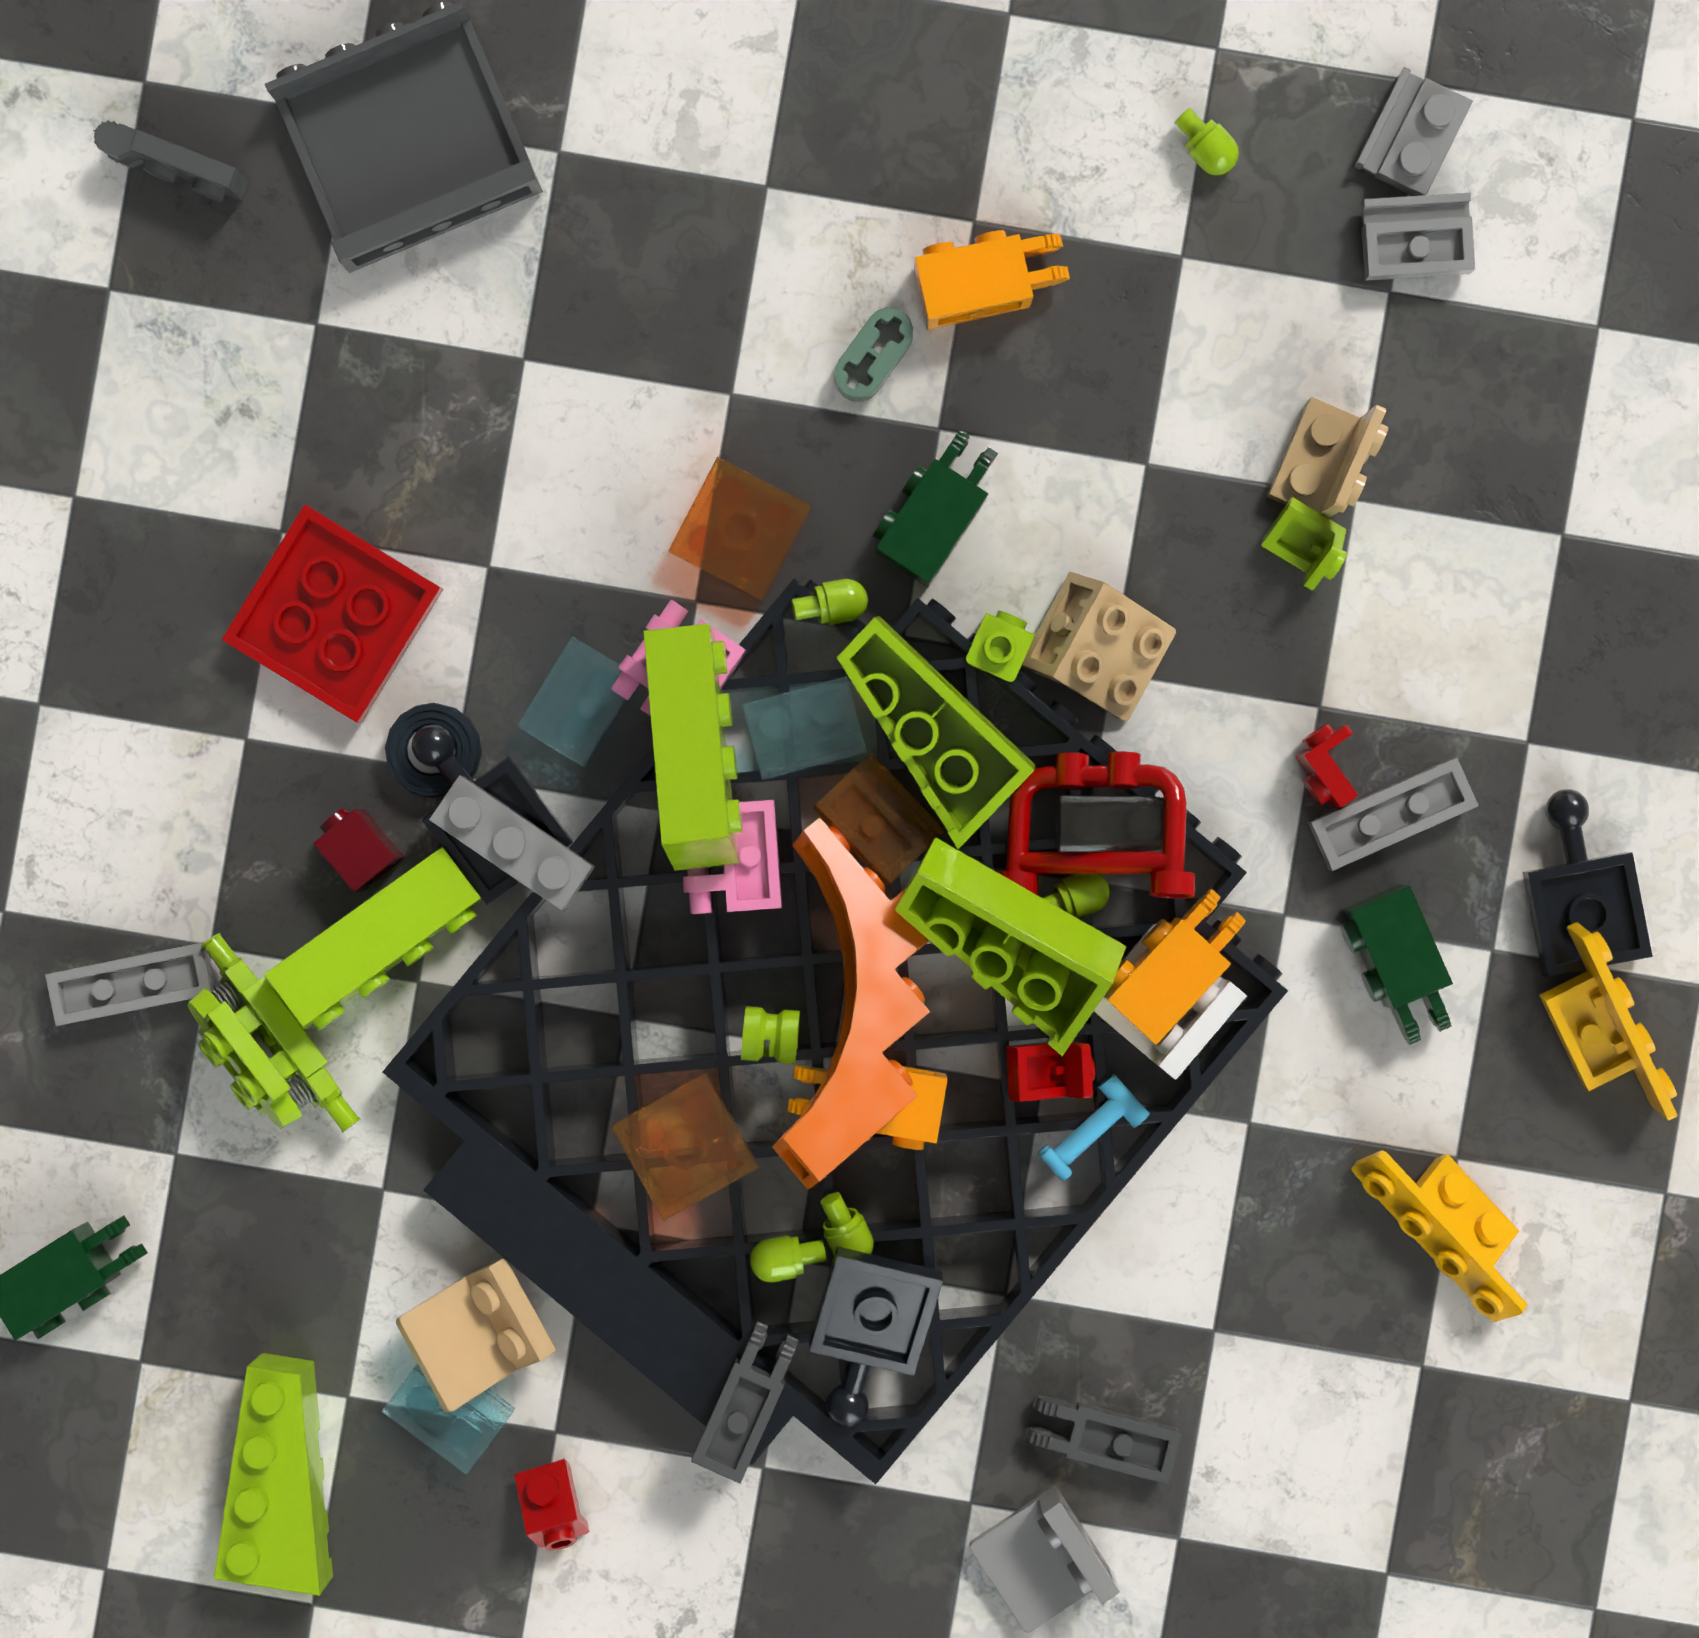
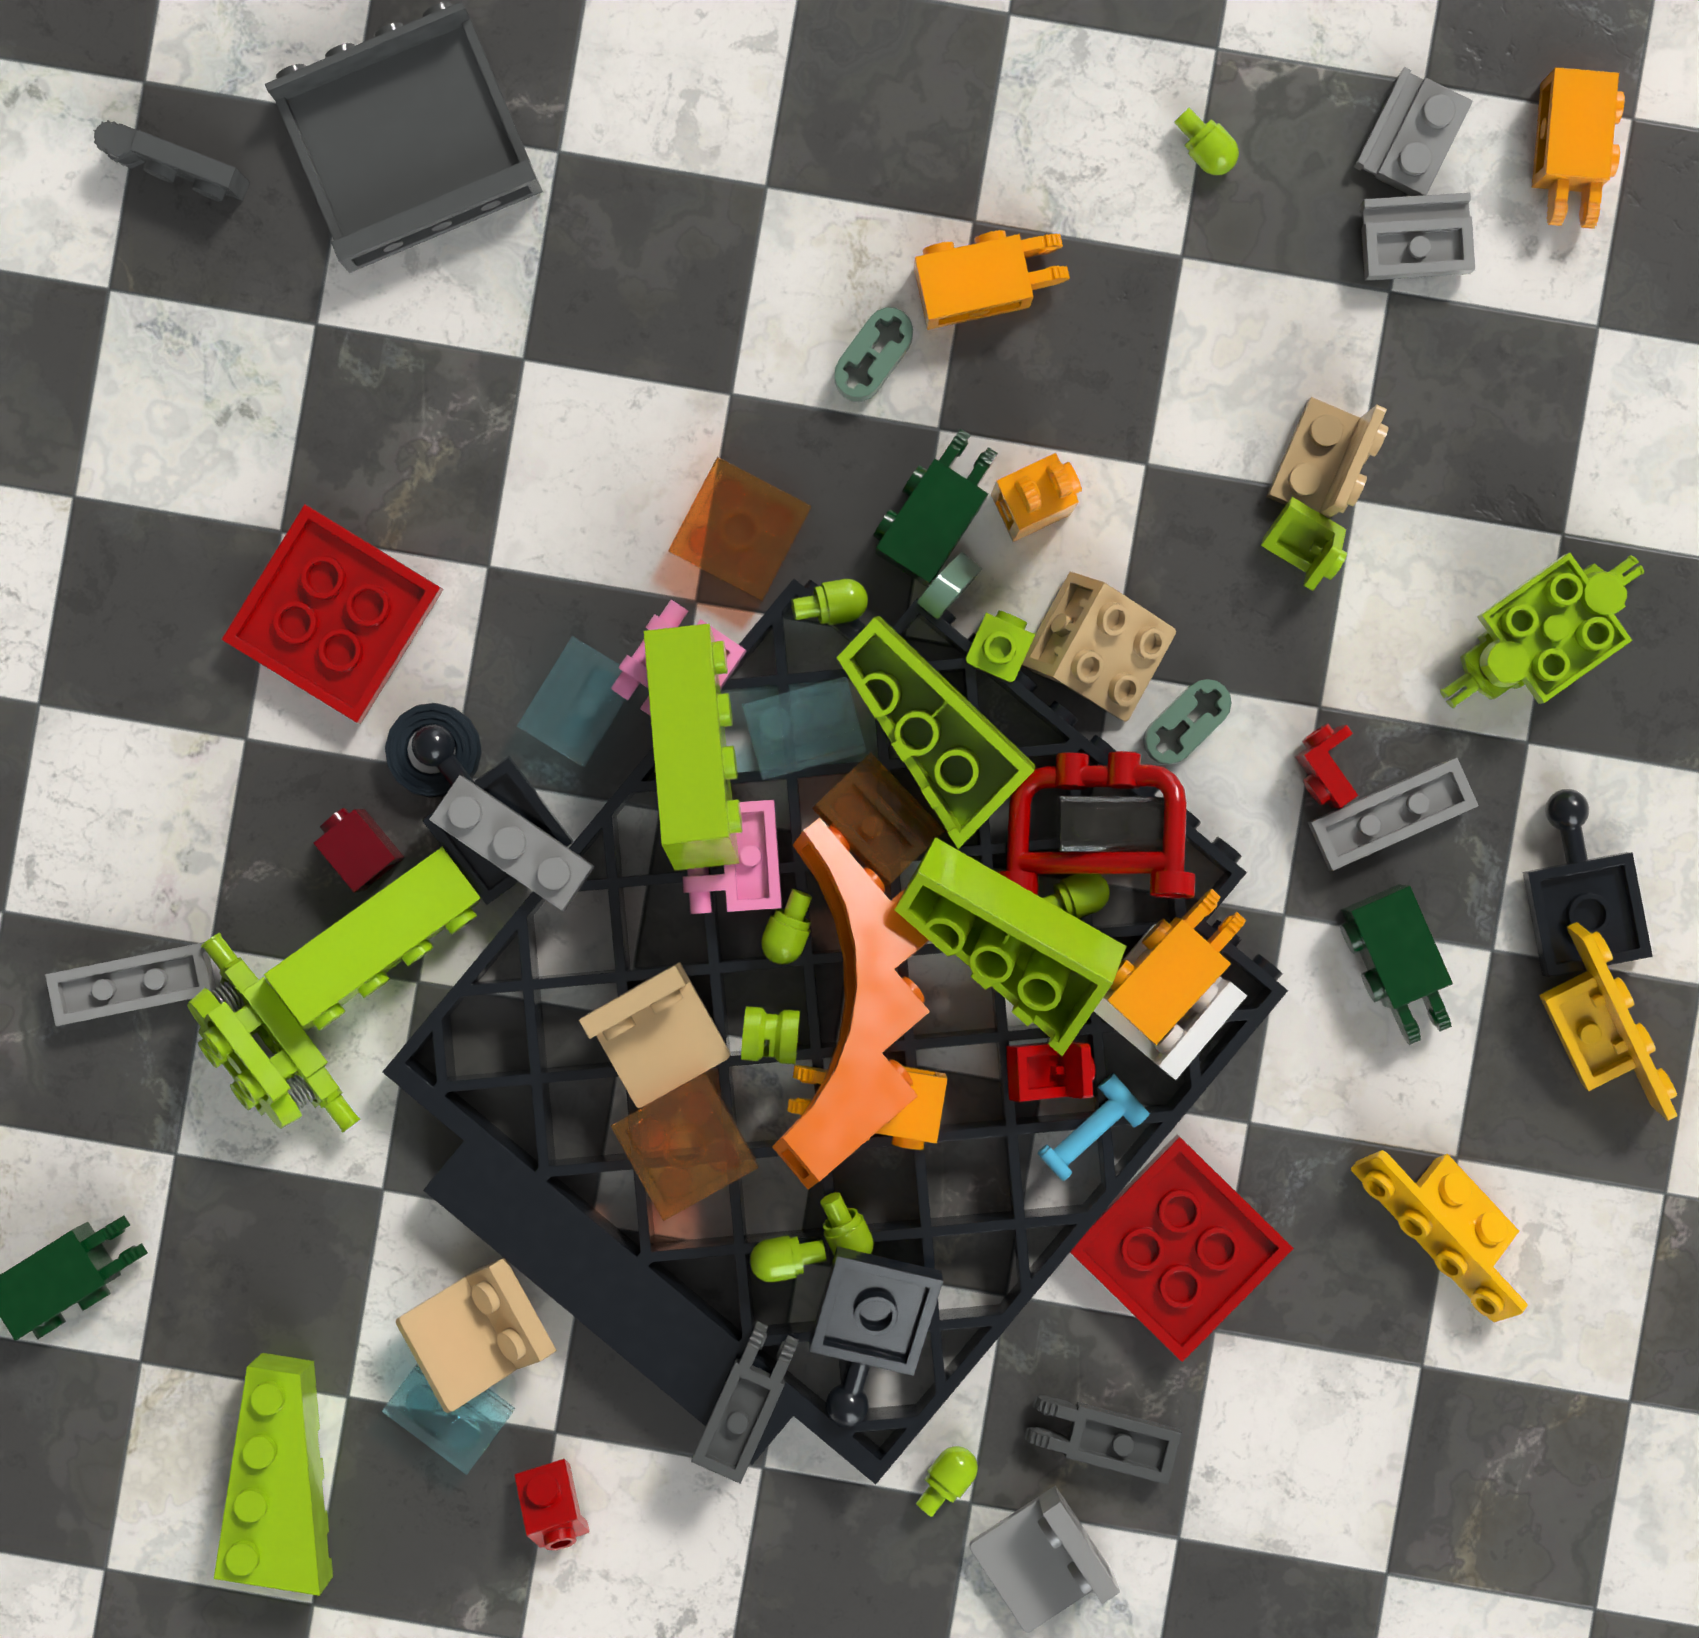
none -> tan bracket [579,962,731,1108]
none -> lime cylinder [761,889,812,965]
none -> lime cylinder [916,1446,978,1517]
none -> sand green beam [917,552,982,620]
none -> light orange hinge [991,453,1082,542]
none -> red plate [1070,1134,1294,1362]
none -> sand green beam [1143,679,1232,765]
none -> lime piece [1440,553,1644,709]
none -> light orange hinge [1532,67,1625,229]

